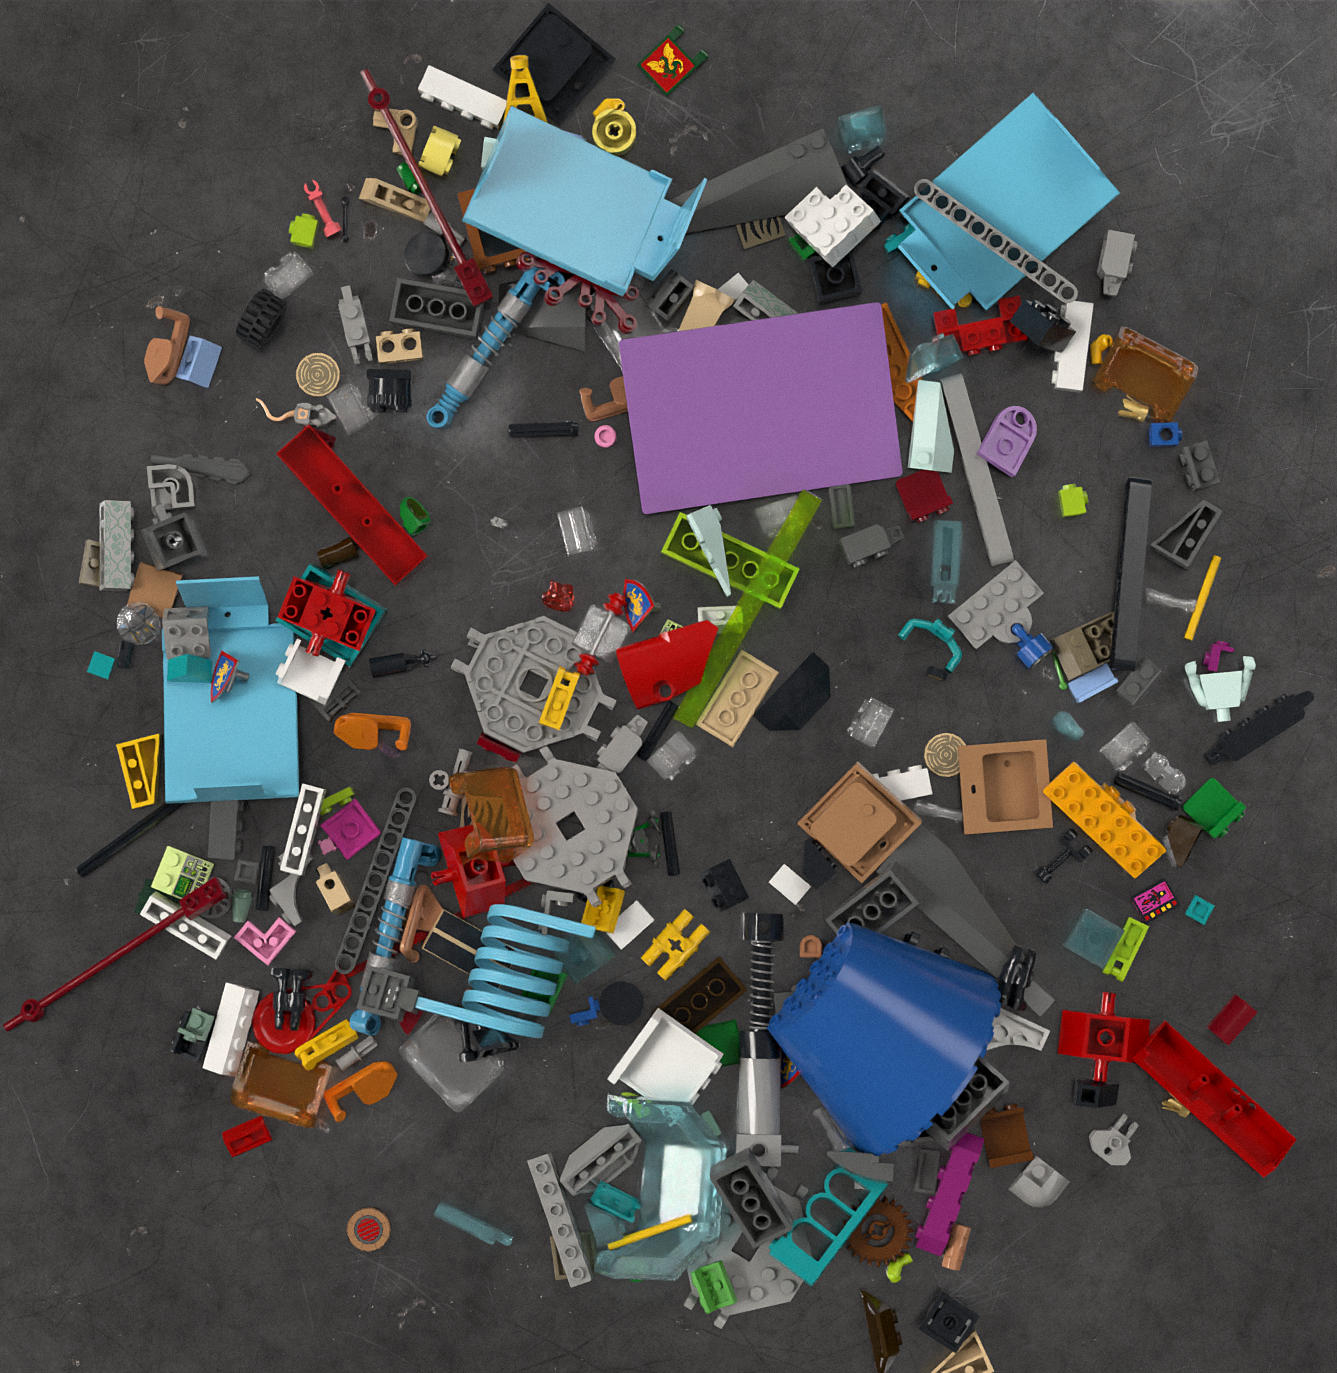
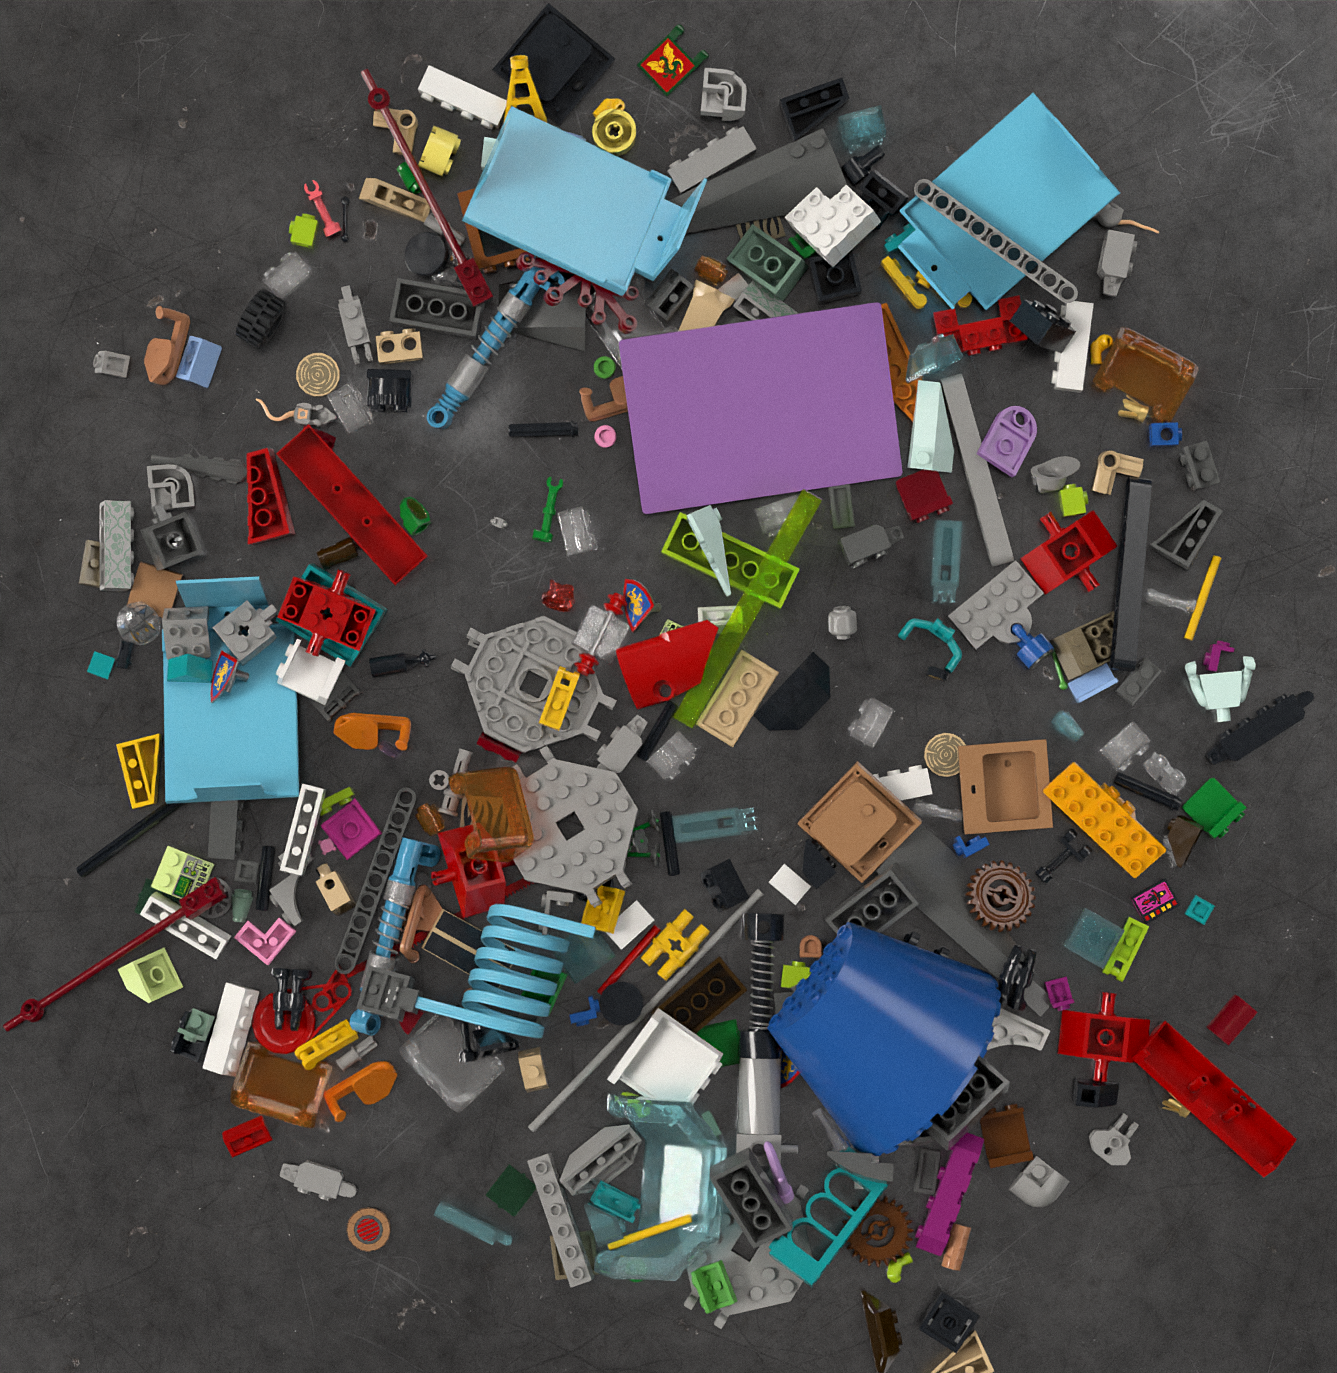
none -> light grey bracket [93,351,130,378]
none -> yellowish green slope [118,948,183,1003]
none -> light grey hinge [213,600,279,666]
none -> red wedge [247,448,295,545]
none -> light grey hinge [280,1160,358,1201]
none -> clear orange brick [415,802,445,836]
none -> clear green piece [486,1164,536,1217]
none -> tan torso [518,1047,549,1093]
none -> light grey piece [528,889,764,1132]
none -> green piece [532,477,563,543]
none -> bright green tile [594,356,616,379]
none -> red bar [597,924,661,995]
none -> light grey brick [667,126,757,195]
none -> clear light blue hinge [672,807,756,843]
none -> clear orange brick [694,255,728,285]
none -> light grey brick [700,68,747,121]
none -> sand green slope [726,224,809,301]
none -> lavender plant [764,1141,794,1204]
none -> black wedge [779,77,849,142]
none -> lime brick [781,961,811,988]
none -> light grey head [828,606,857,639]
none -> yellow plate [880,256,927,309]
none -> blue bracket [953,835,990,859]
none -> reddish brown gear [965,860,1036,933]
none -> red slope [1020,510,1118,595]
none -> light grey piece [1031,456,1080,493]
none -> magenta bracket [1044,976,1075,1011]
none -> light grey animal [1090,202,1159,233]
none -> tan piece [1091,451,1144,495]

